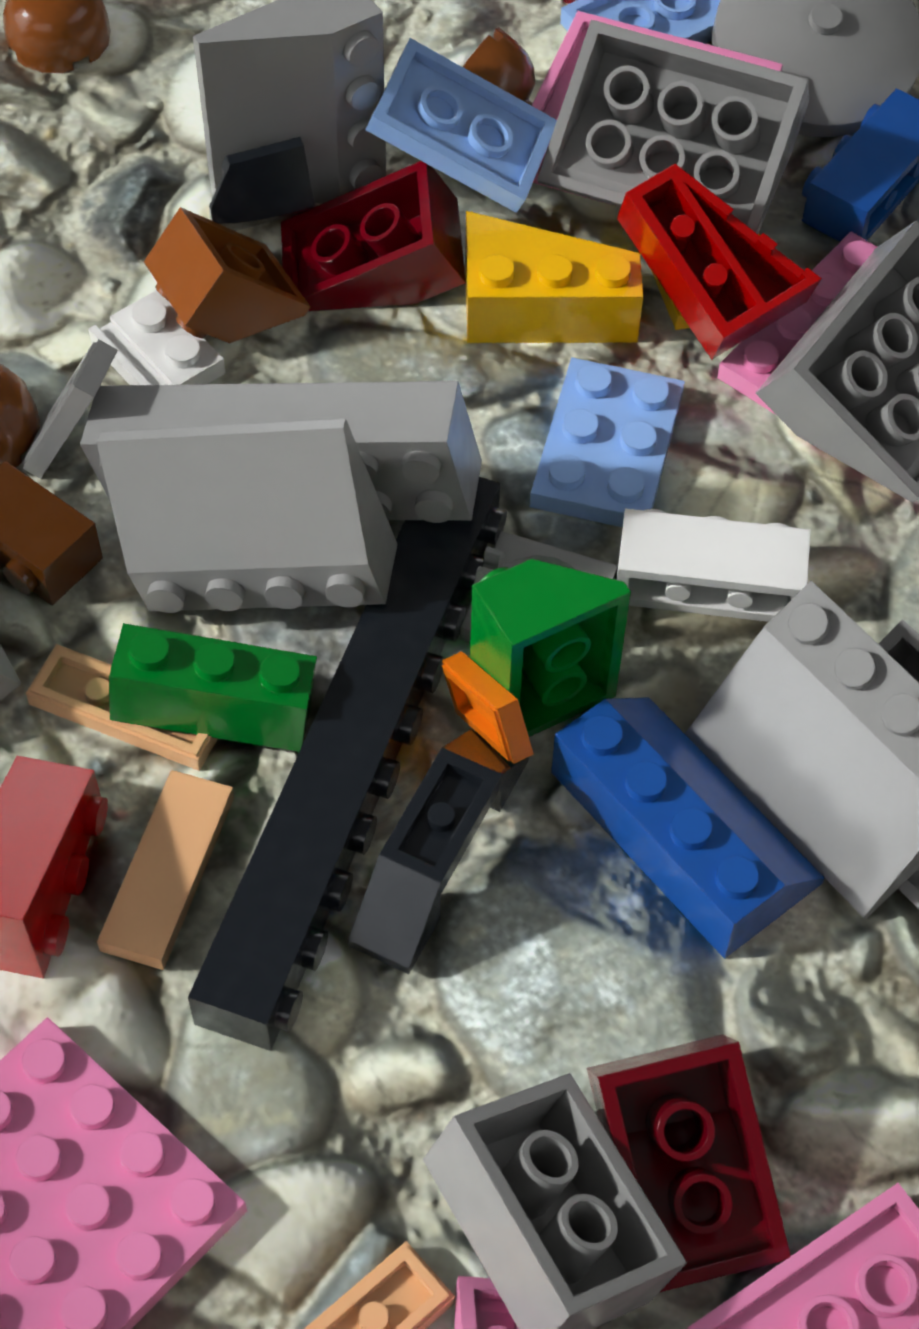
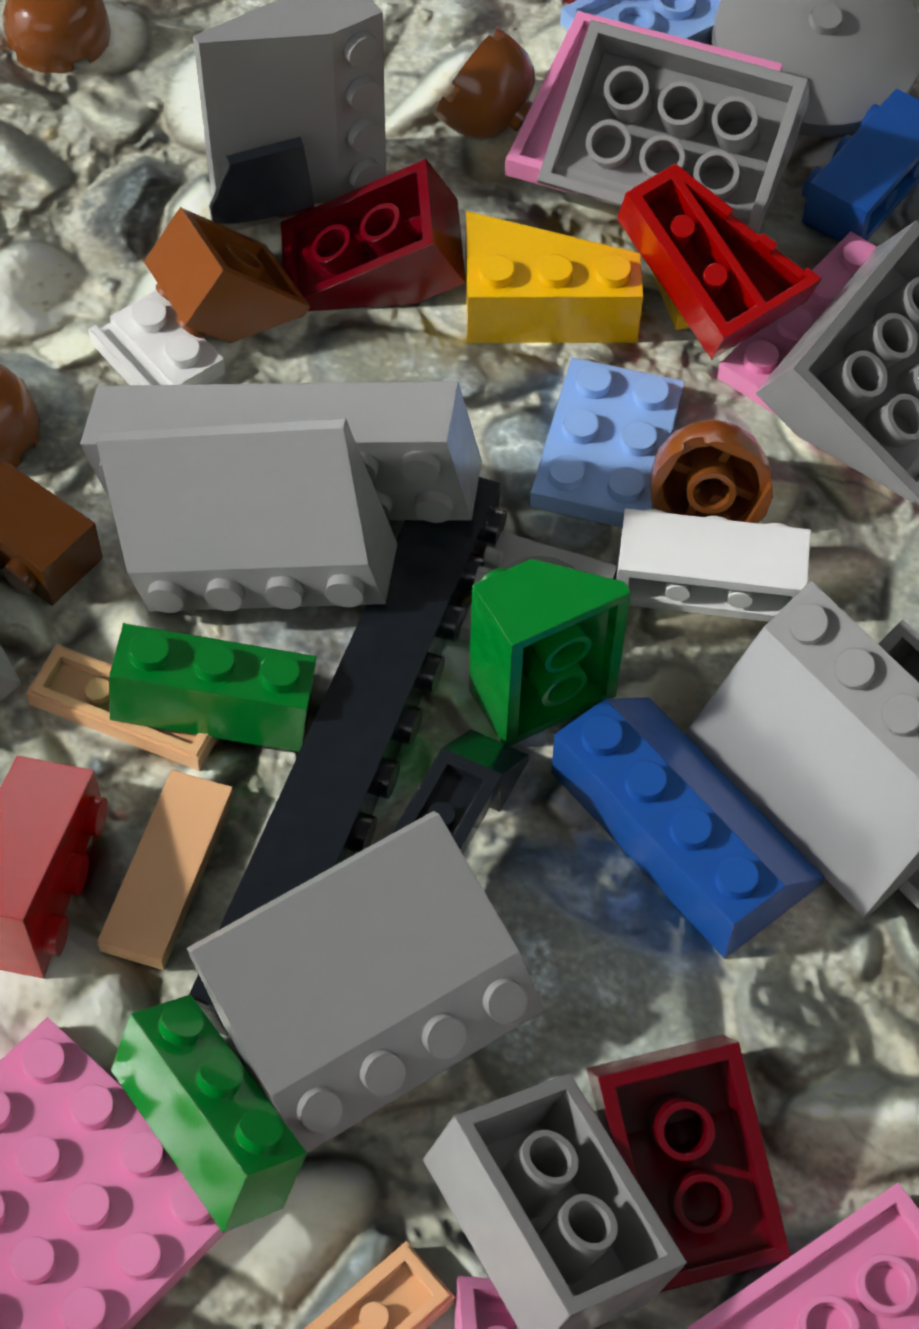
light grey tile [21,339,118,479] -> none
light blue plate [365,38,557,213] -> none
orange tile [441,651,534,764] -> none
none -> green brick [111,994,307,1233]
none -> light grey slope [186,811,545,1153]
none -> dark orange cylinder [649,419,773,523]

